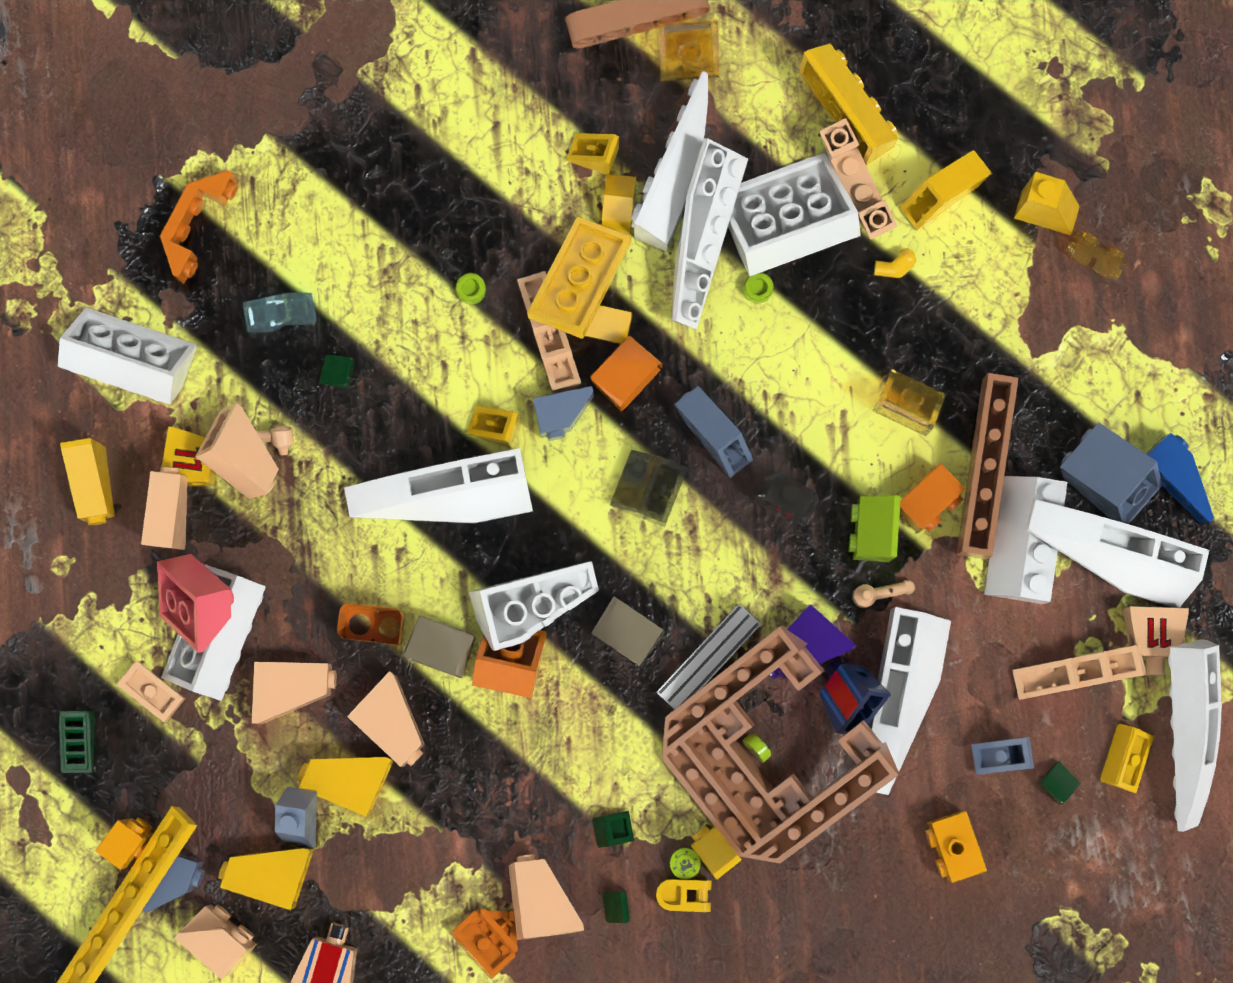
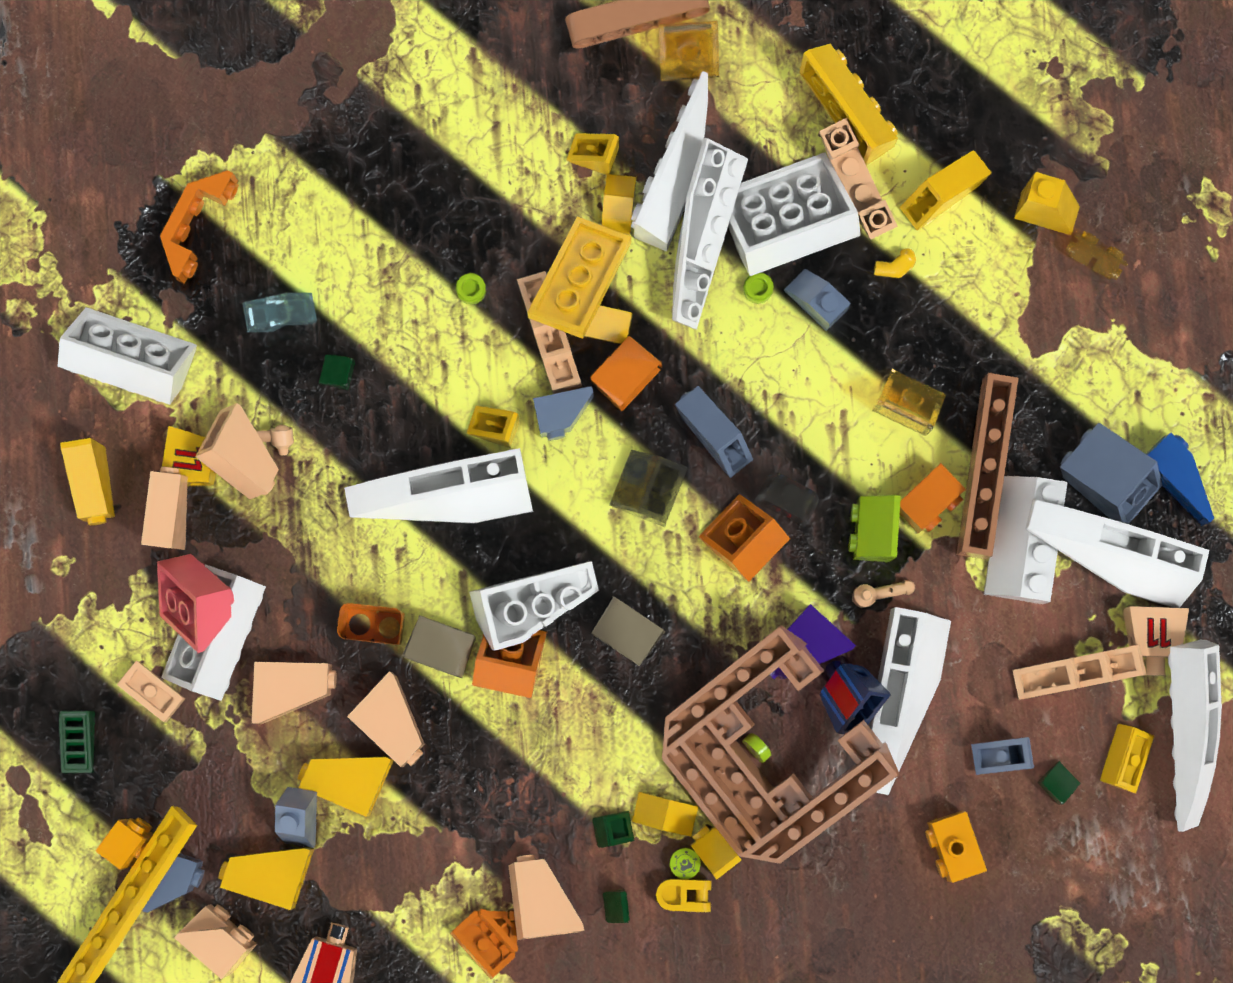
white tile [656,604,761,710] -> none
none -> yellow slope [632,792,698,837]
none -> orange slope [699,494,790,582]
none -> sand blue slope [784,269,851,331]

